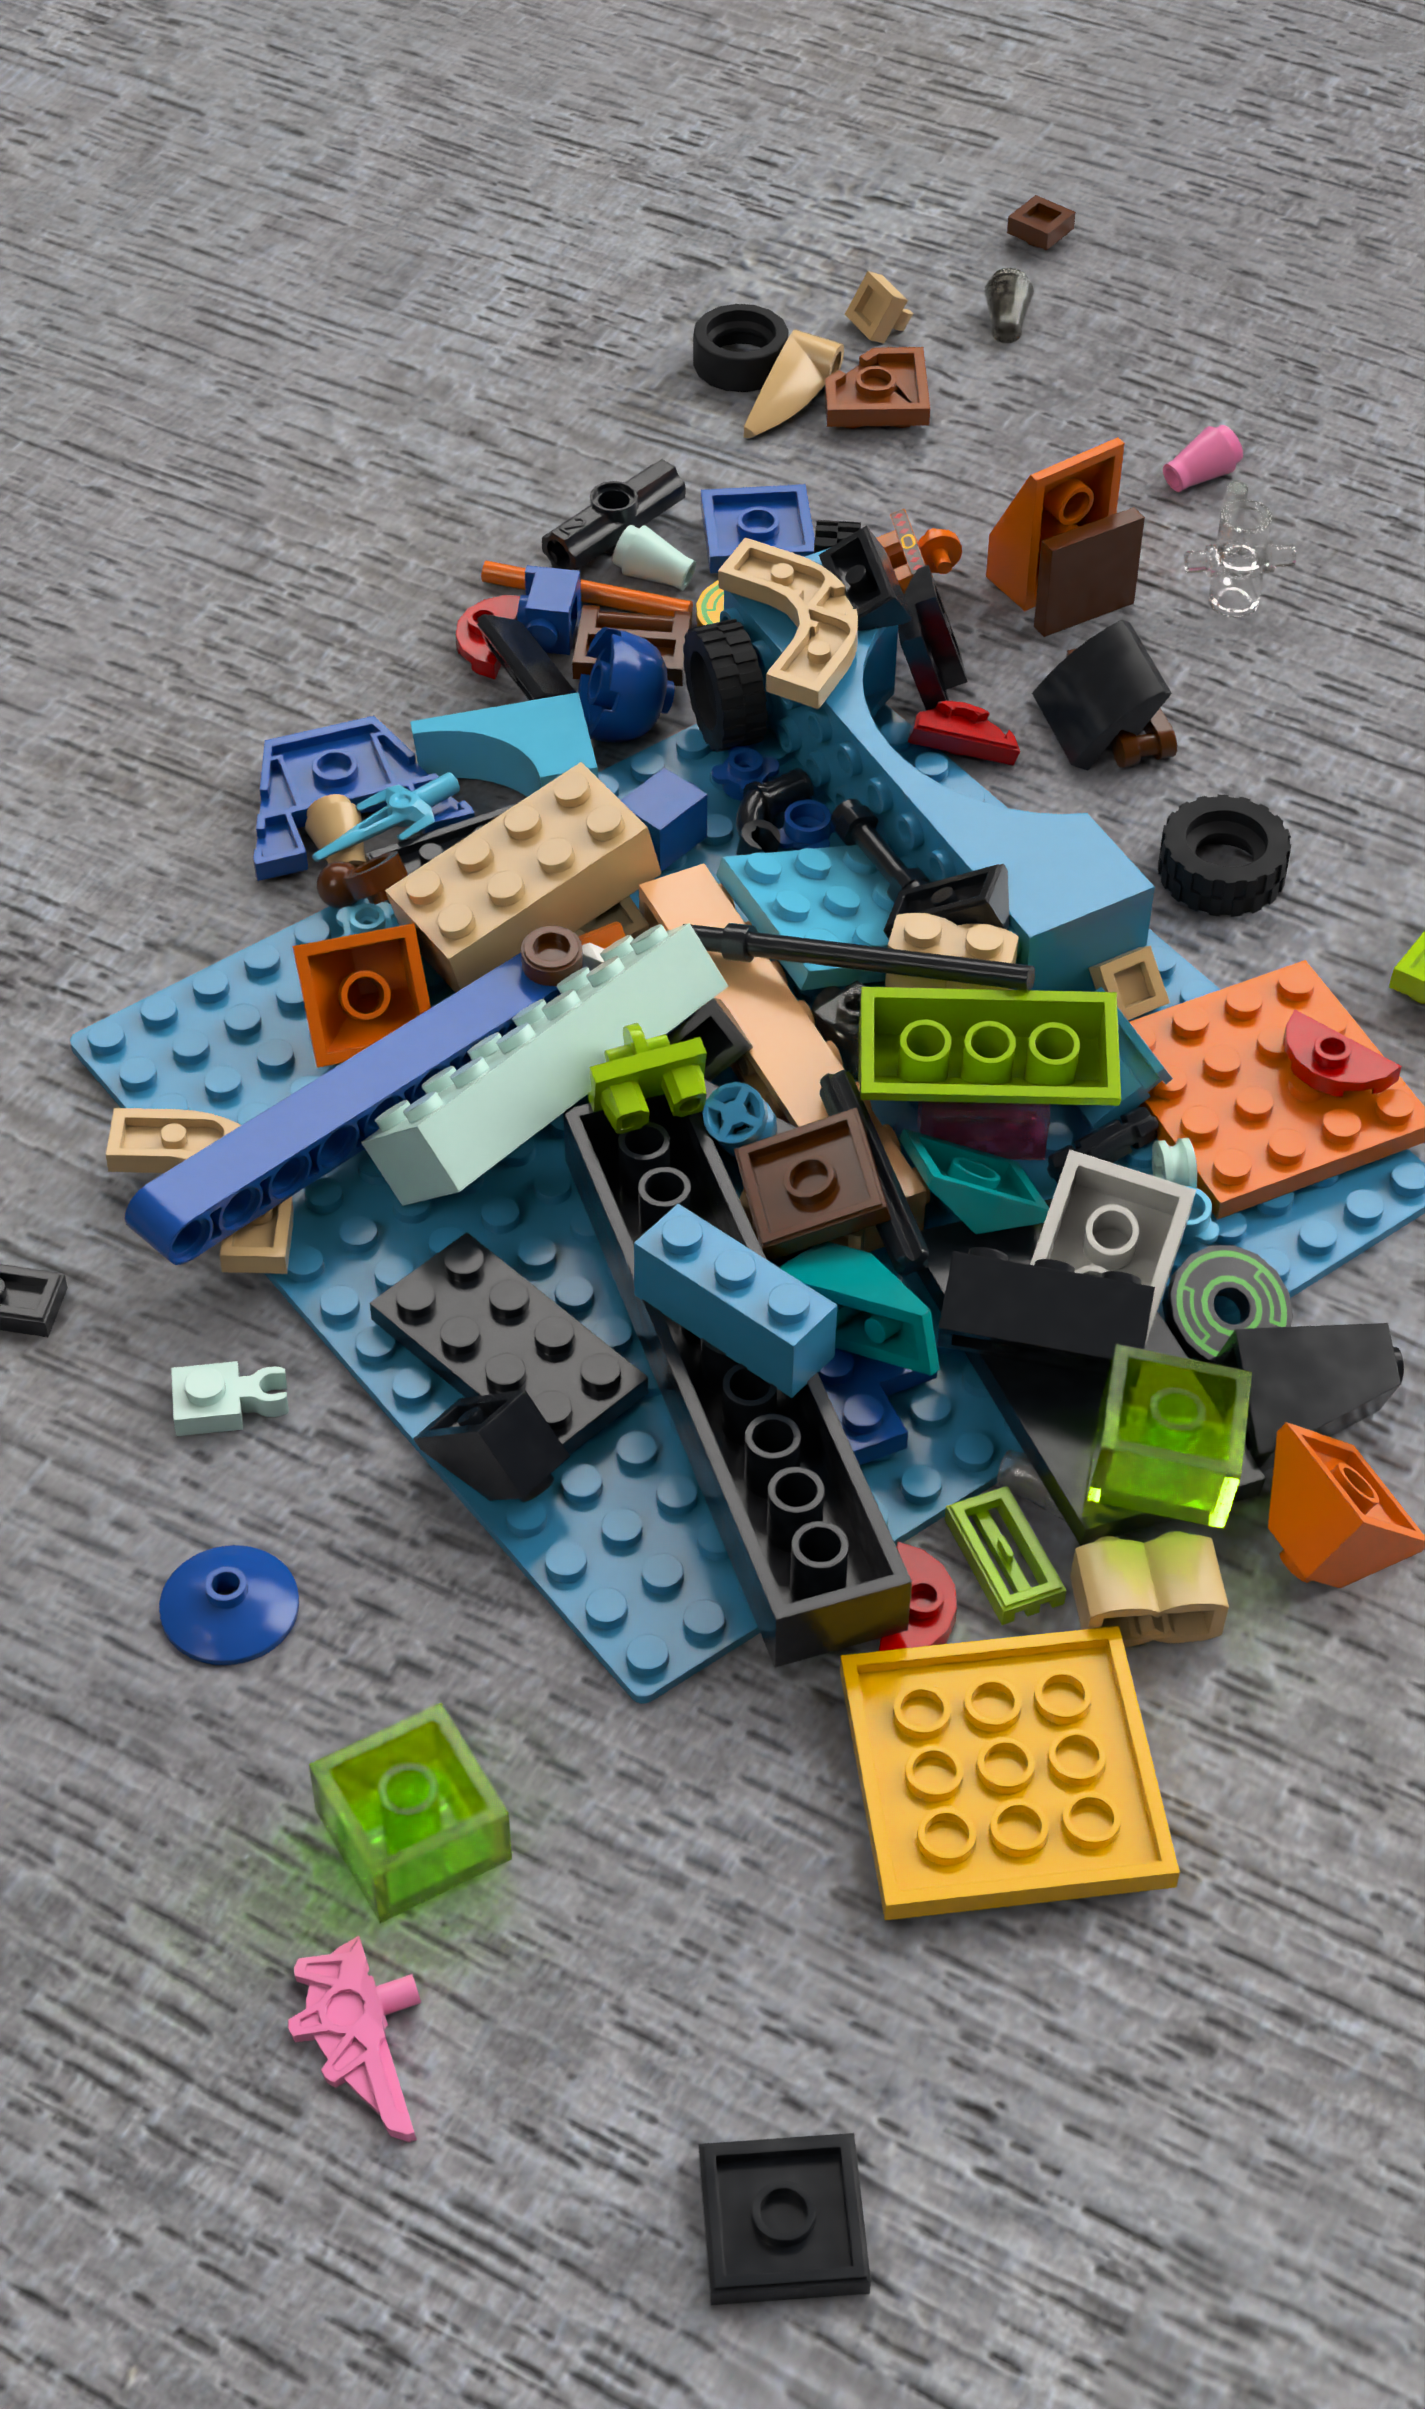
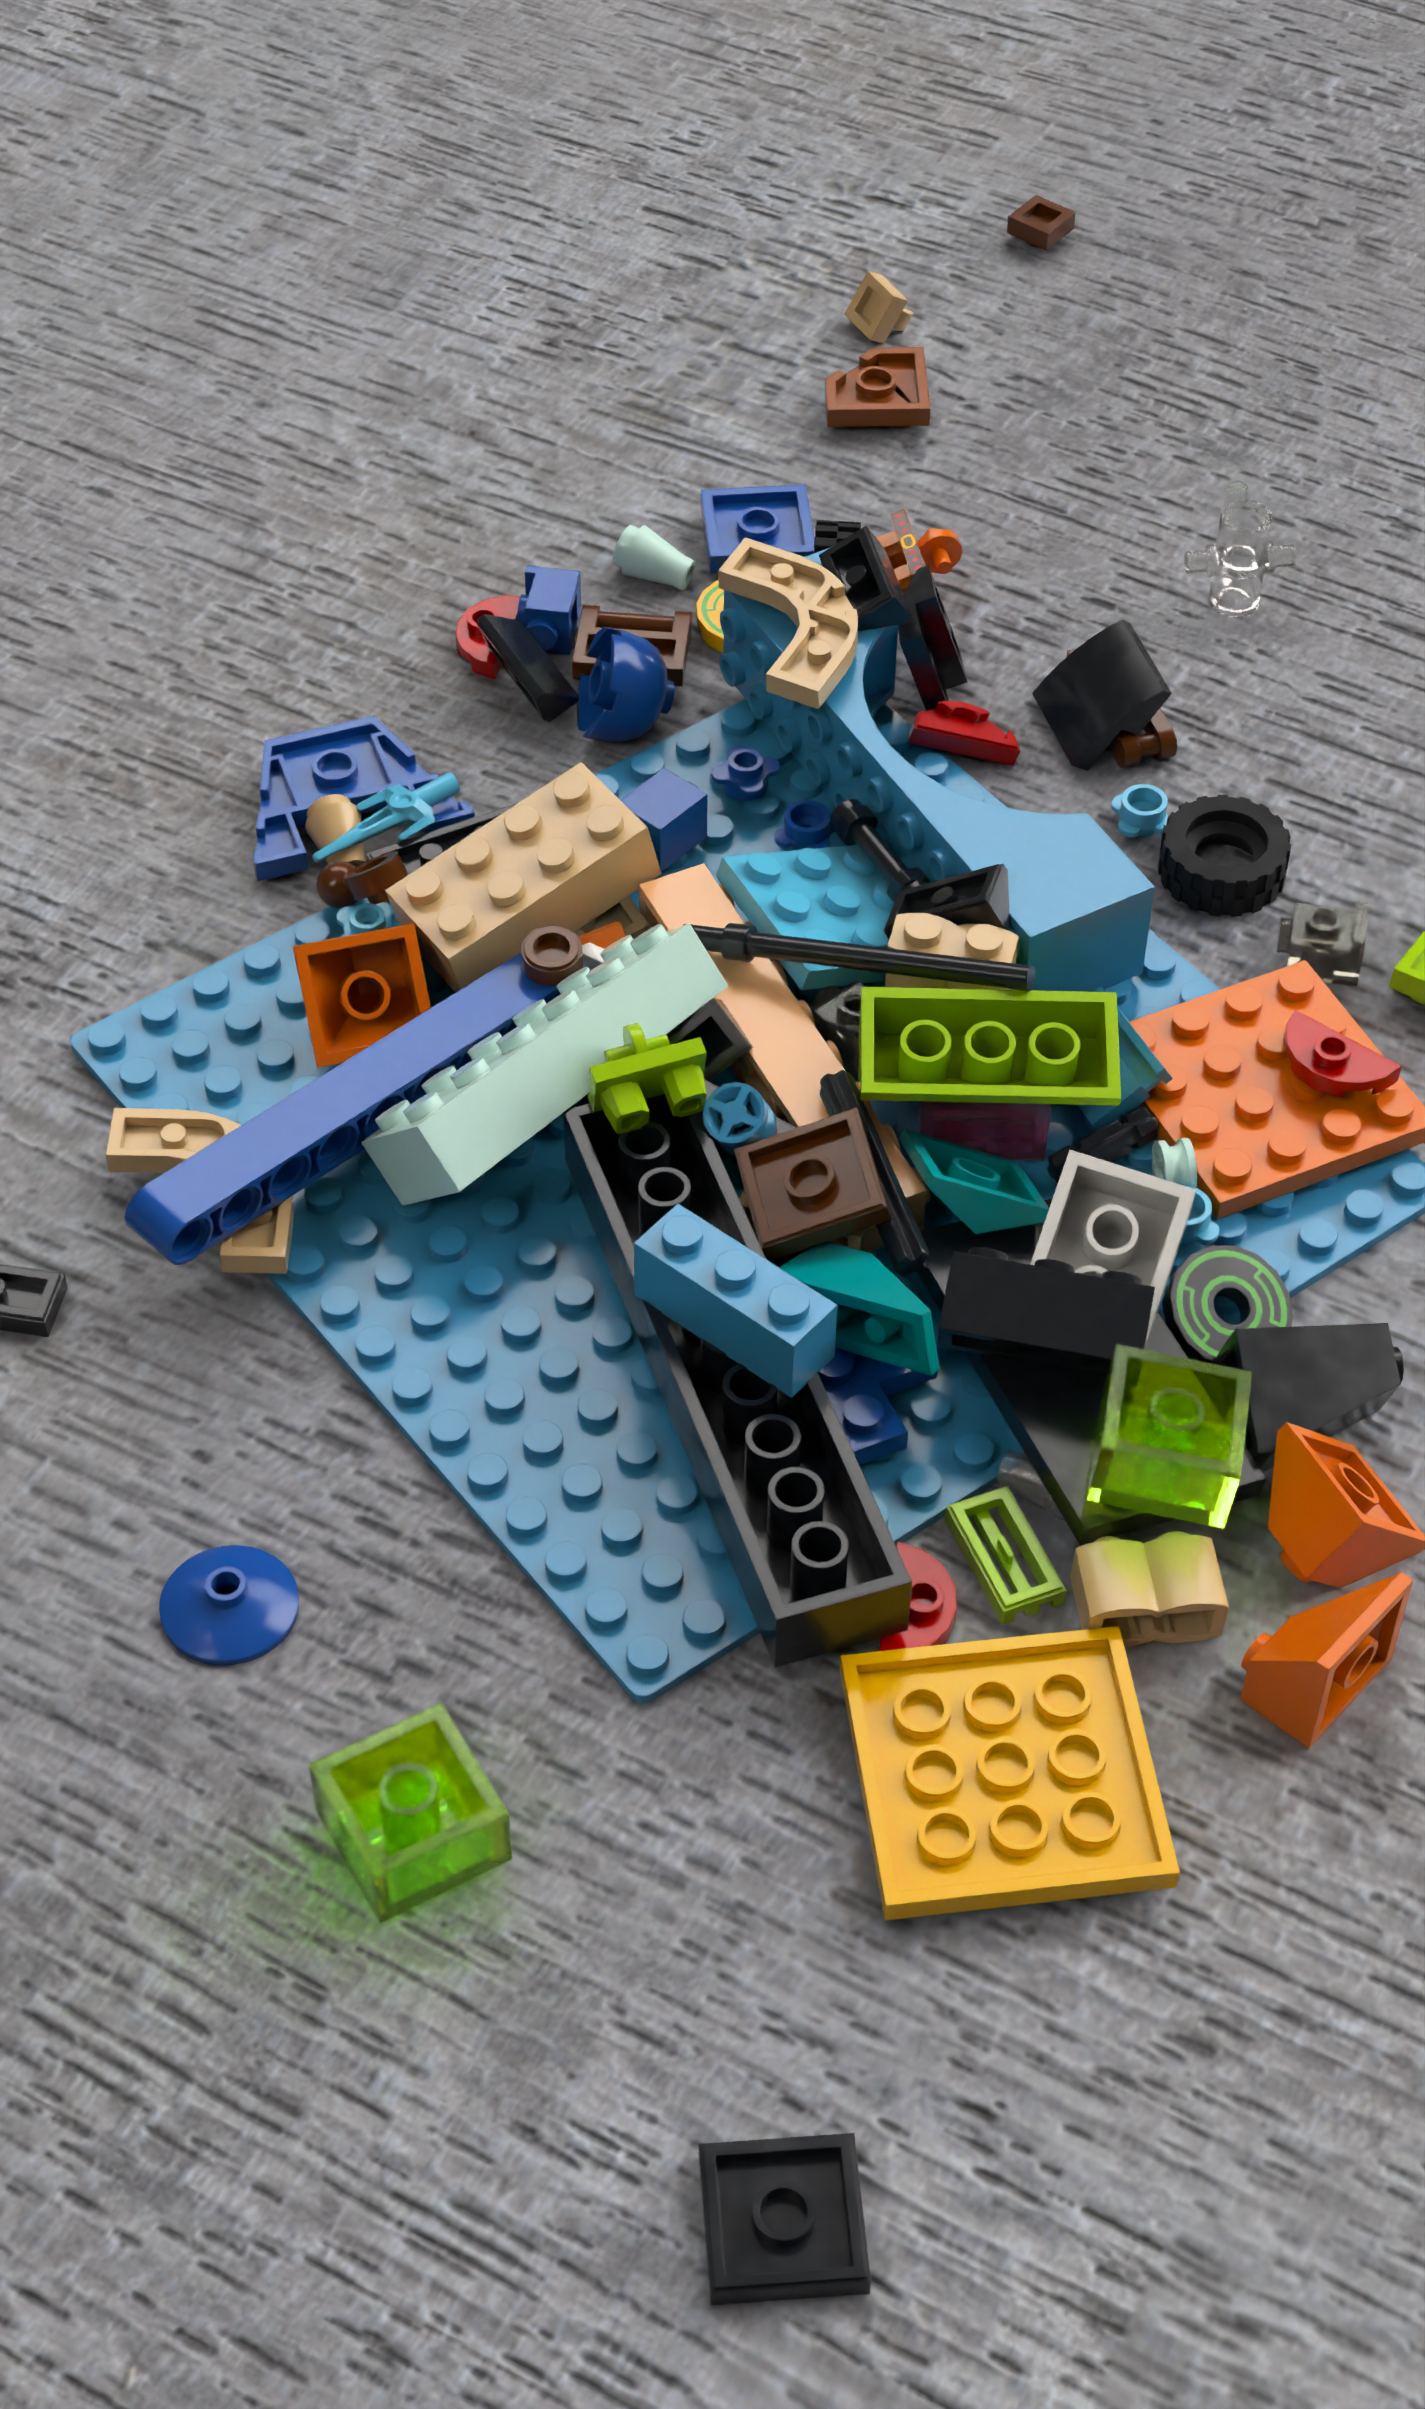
light aqua plate [171,1361,289,1436] -> none
bright pink piece [288,1936,421,2142] -> none
plate [370,1232,648,1455] -> none
medium azure arch [410,692,599,797] -> none
black slope [413,1390,570,1502] -> none
orange bar [481,560,693,616] -> none
black piece [542,459,686,570] -> none
black tyre [683,619,768,752] -> none
black tyre [693,304,789,392] -> none
black piece [736,768,814,855] -> none
tan piece [743,329,844,438] -> none
clear smoke cone [984,268,1034,343] -> none
orange slope [986,437,1125,611] -> none
reddish brown tile [1034,507,1145,637] -> none
tan plate [1088,946,1170,1020] -> none
bright pink cone [1163,425,1243,492] -> none
none -> medium azure plate [1111,784,1168,837]
none -> orange slope [1240,1572,1413,1748]
none -> clear smoke brick [1276,901,1368,986]

